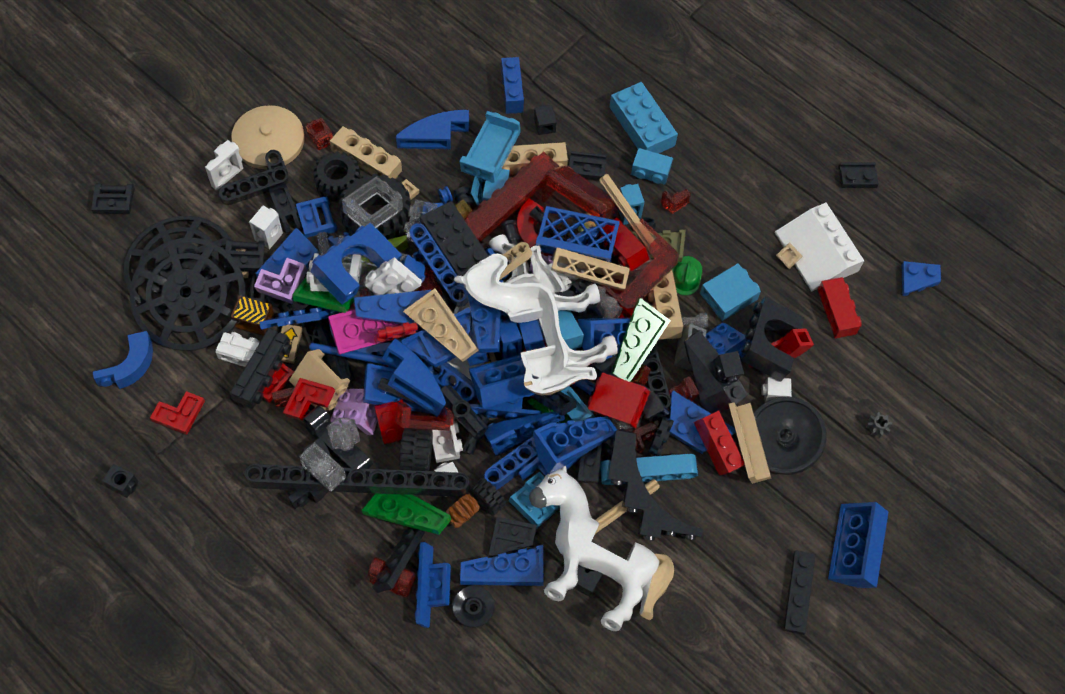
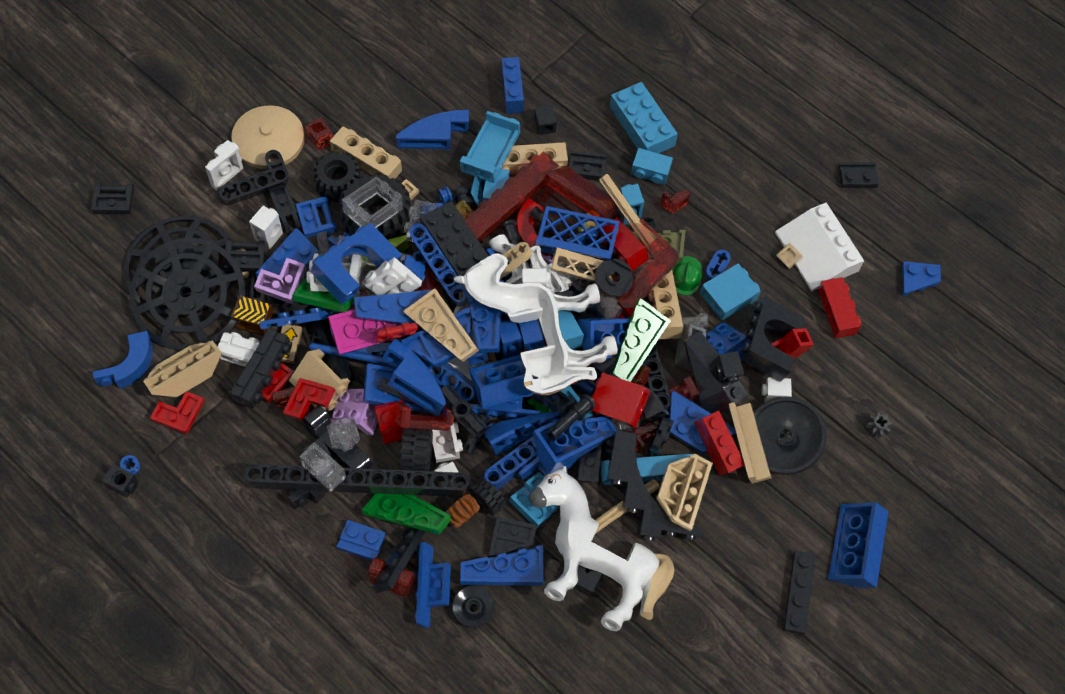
none -> blue bush [120,455,140,475]
none -> tan wedge [143,340,222,397]
none -> blue plate [336,520,386,562]
none -> white brick [522,268,552,289]
none -> black pin [546,394,596,441]
none -> black plate [594,259,634,298]
none -> tan wedge [656,454,713,531]
none -> blue beam [705,250,731,281]

